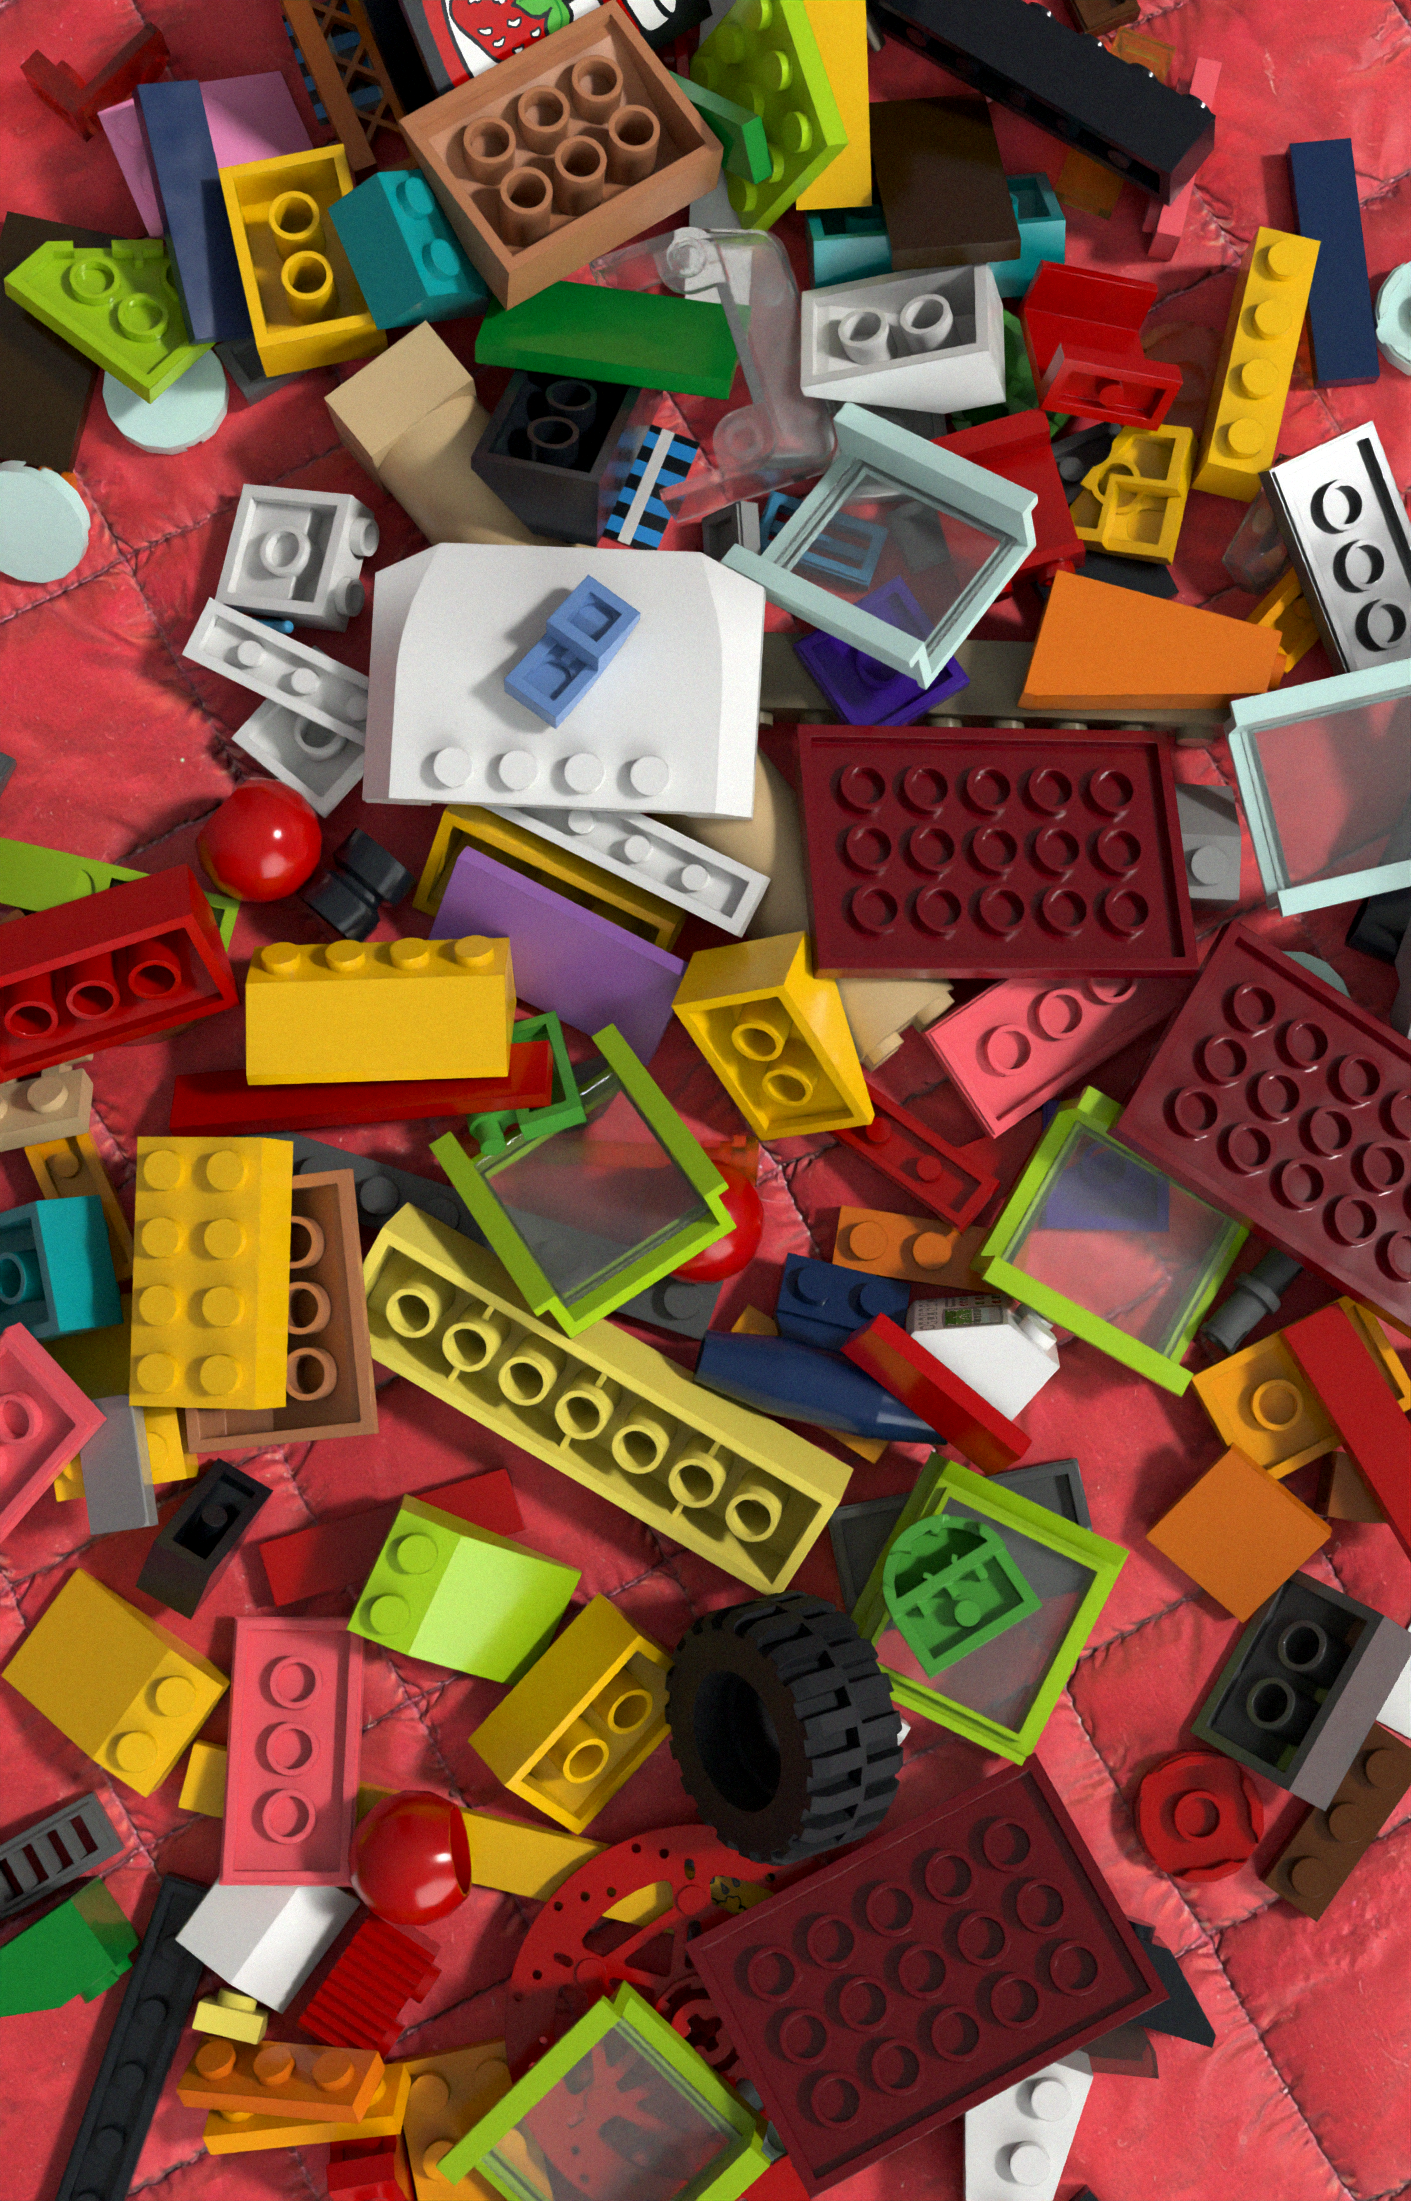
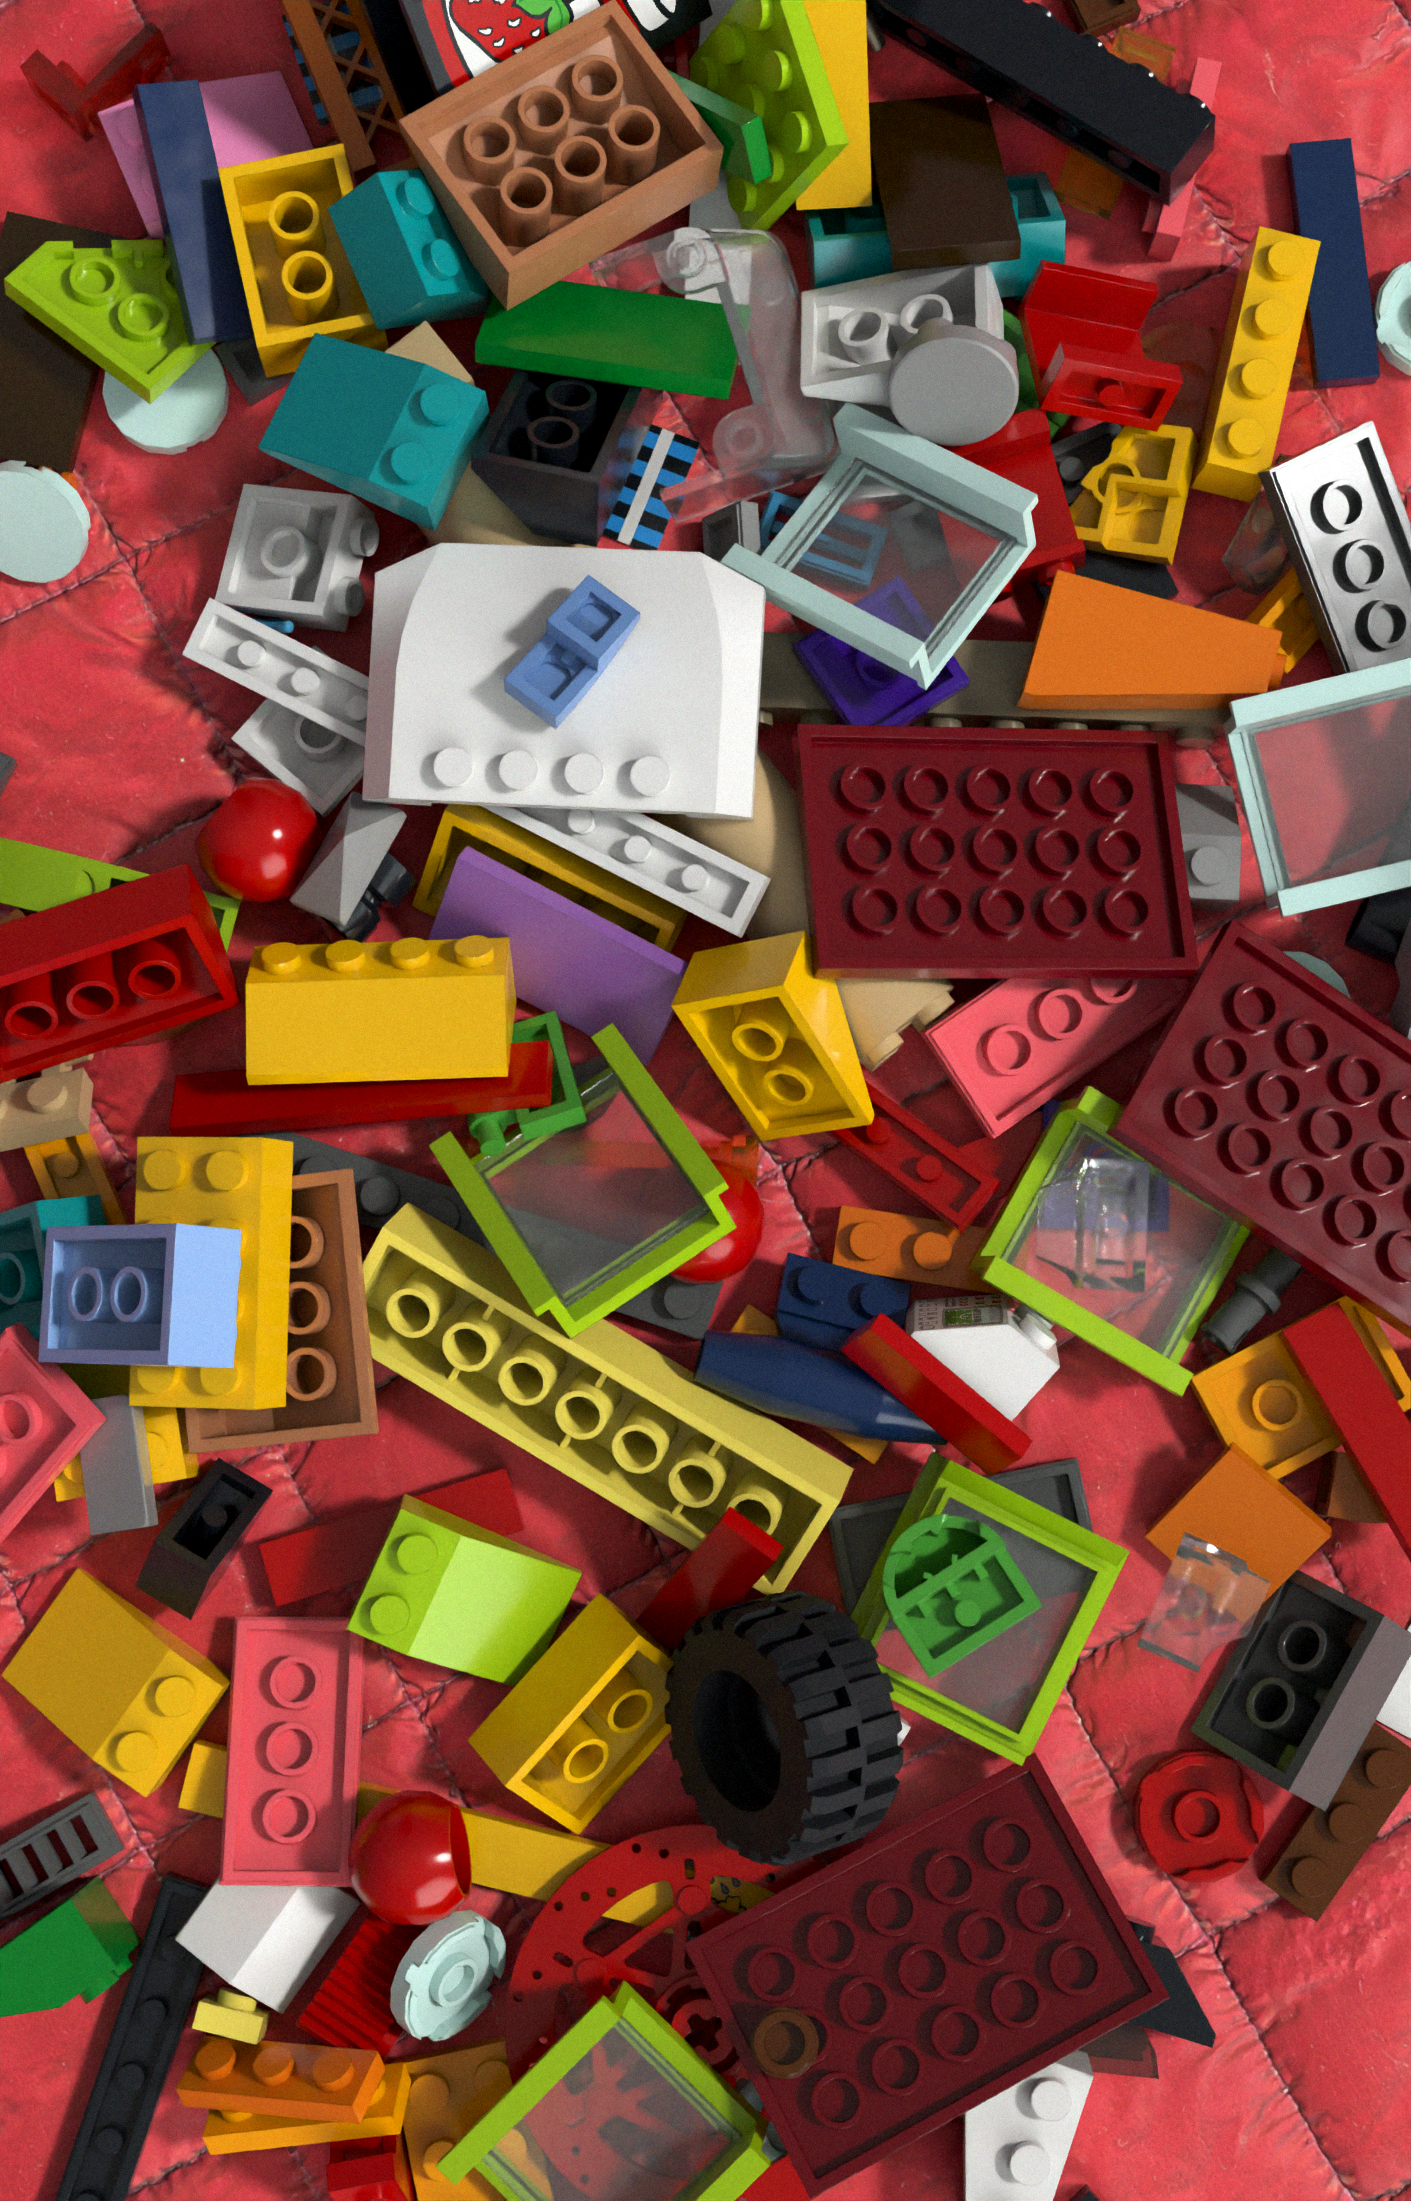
none -> light blue slope [38,1223,241,1368]
none -> teal slope [258,333,491,532]
none -> light grey slope [290,791,407,926]
none -> light aqua tile [390,1910,506,2041]
none -> red tile [635,1507,784,1650]
none -> reddish brown tile [750,2007,819,2079]
none -> light grey tile [887,317,1019,446]
none -> clear slope [1036,1157,1149,1293]
none -> clear slope [1137,1532,1271,1672]

